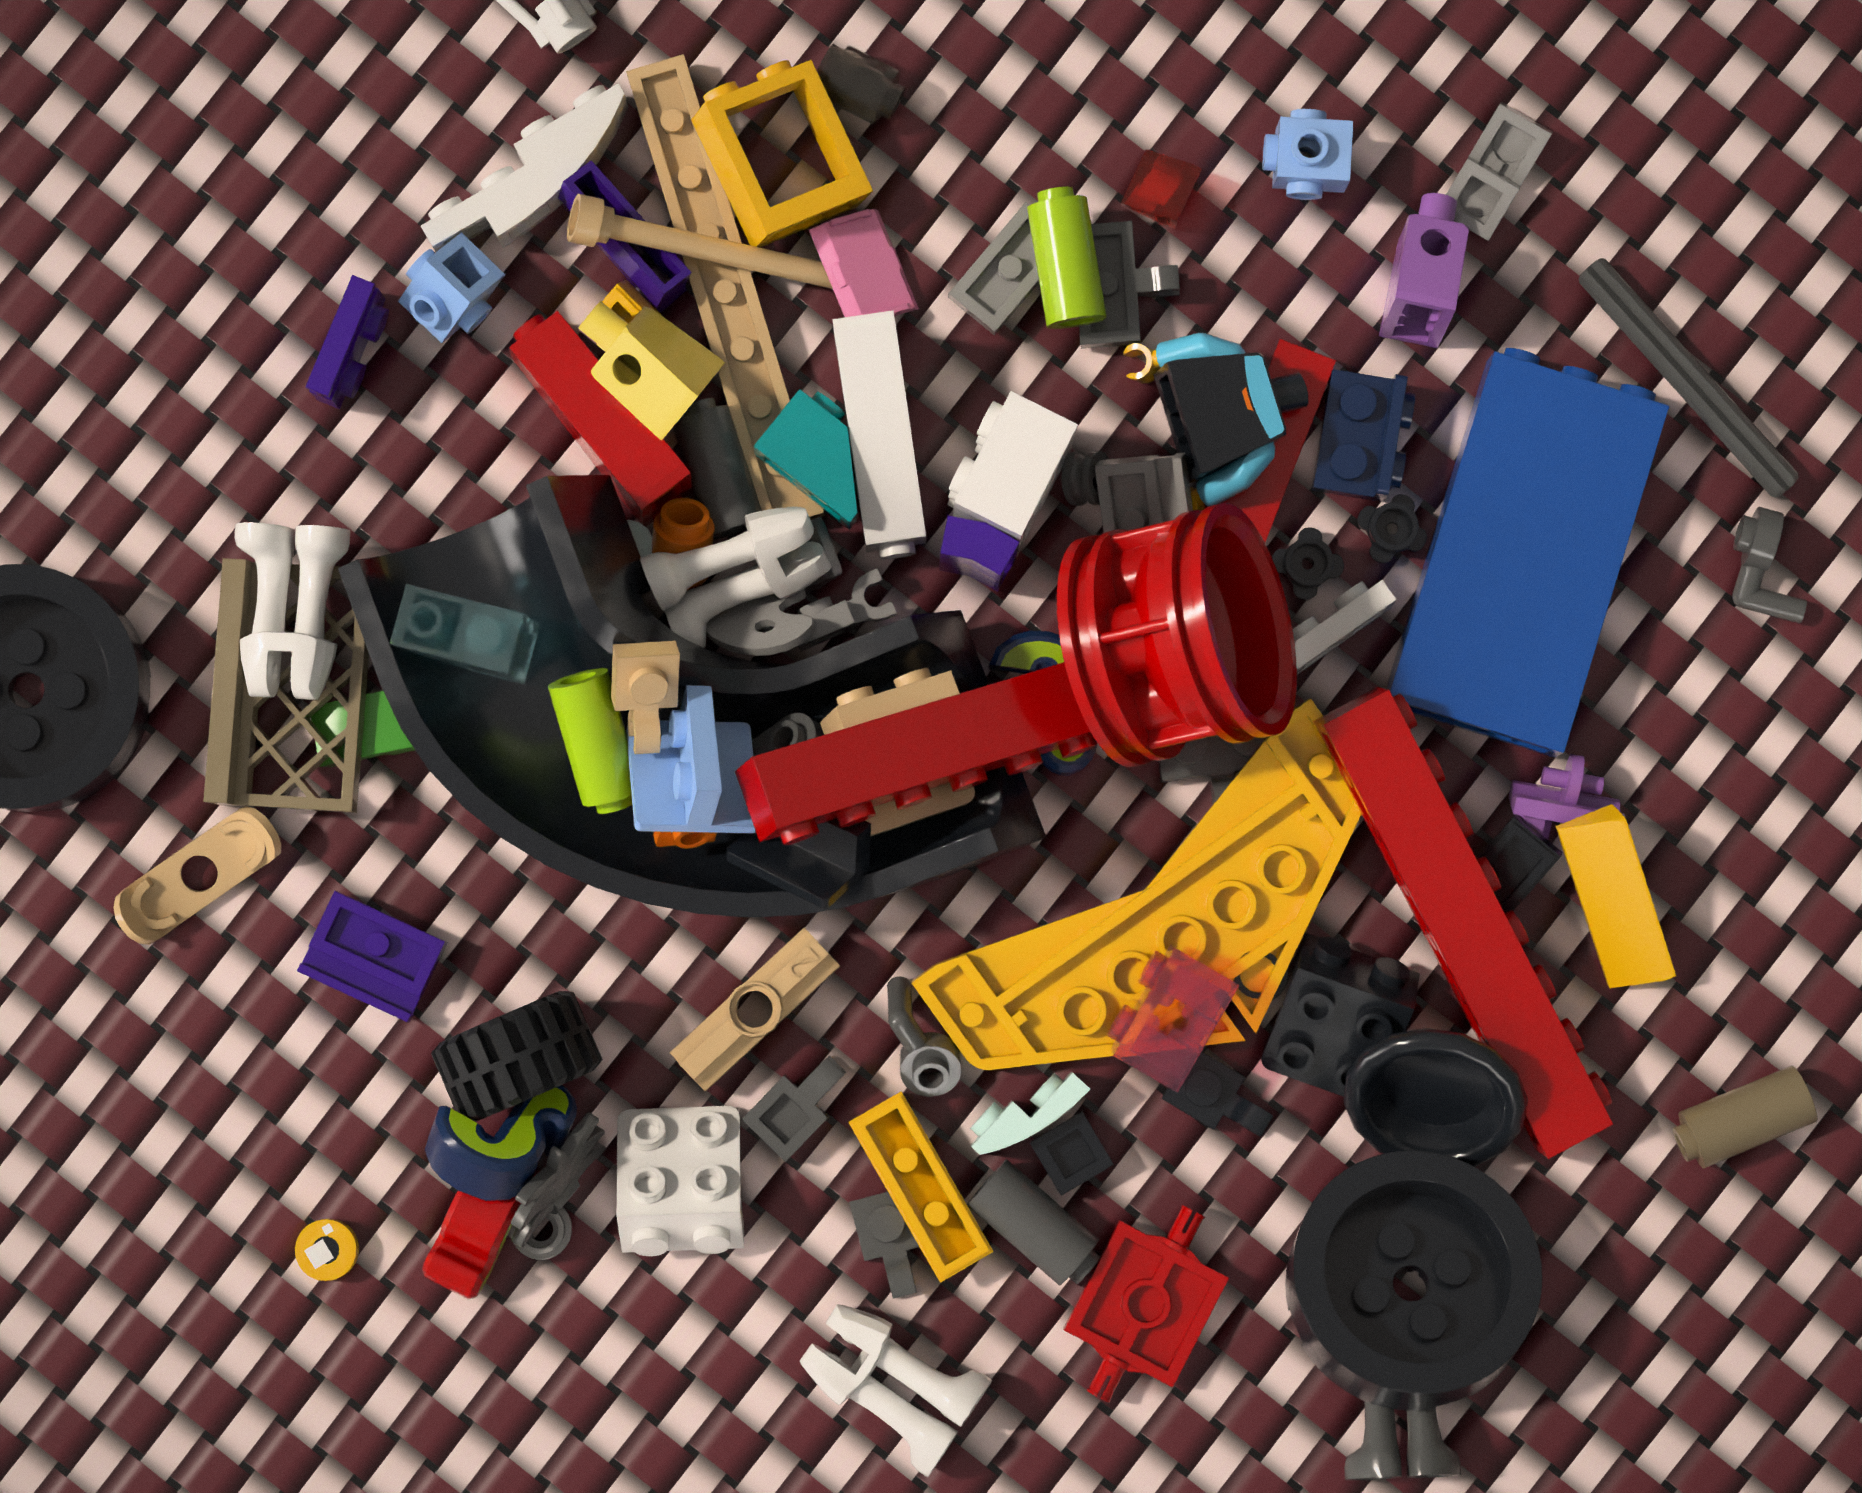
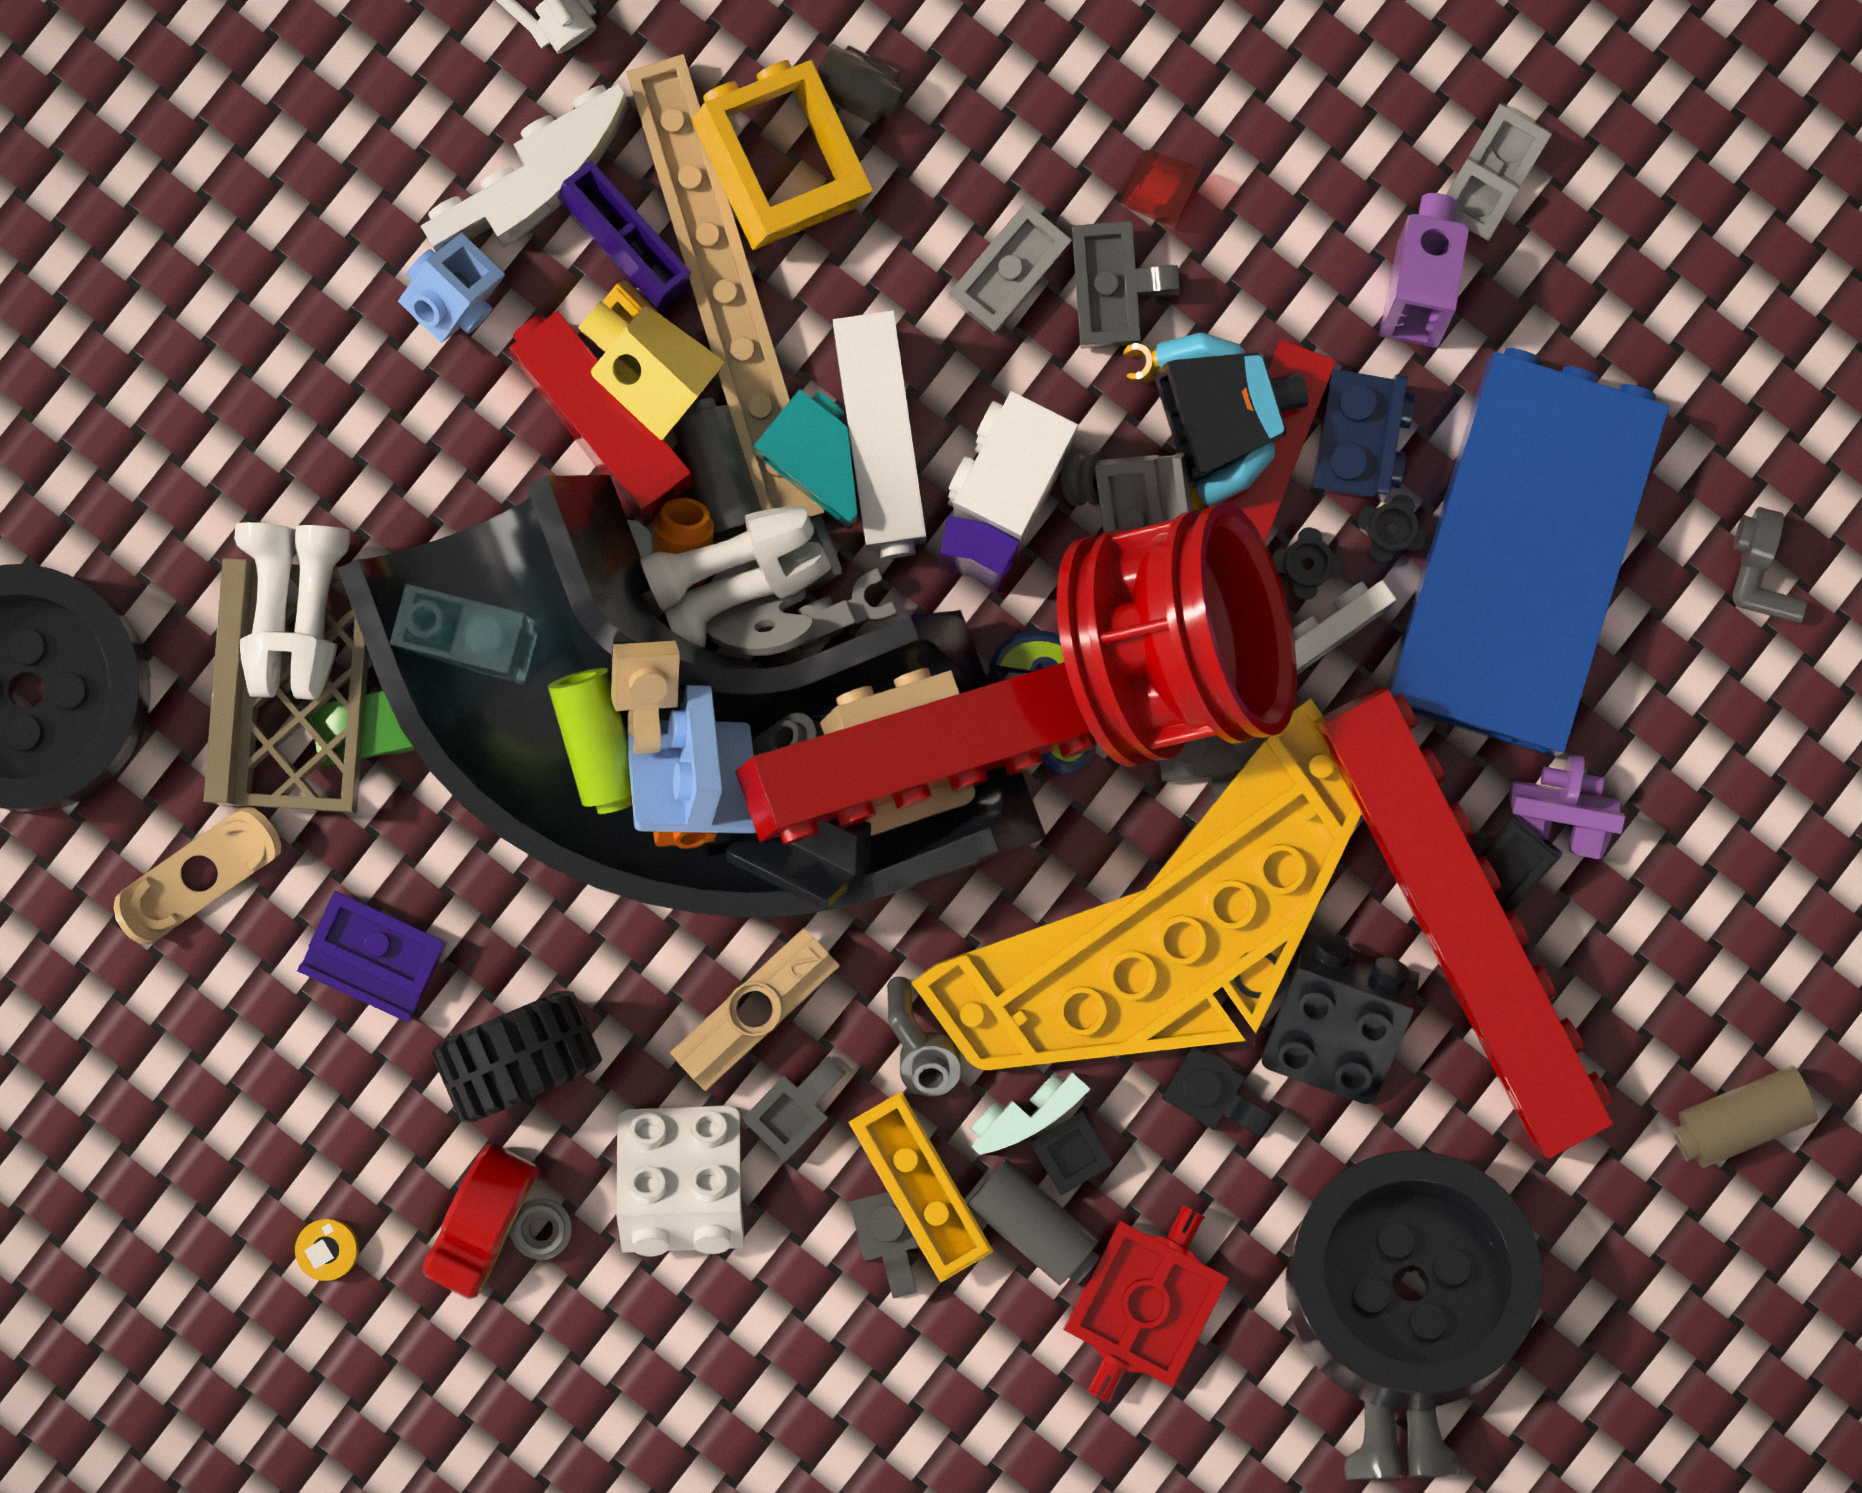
dark purple plate [305,275,389,409] -> none
dark blue animal [425,1085,577,1201] -> none
dark grey piece [511,1112,606,1247] -> none
tan piece [567,194,833,289] -> none
white piece [800,1304,992,1478] -> none
bright pink piece [809,209,919,317] -> none
lime brick [1027,186,1107,329] -> none
clear pink brick [1107,944,1239,1093] -> none
light blue brick [1262,109,1353,200] -> none
black piece [1343,1028,1528,1167] -> none
yellow slope [1555,804,1676,988] -> none
dark grey axle [1578,258,1799,498] -> none

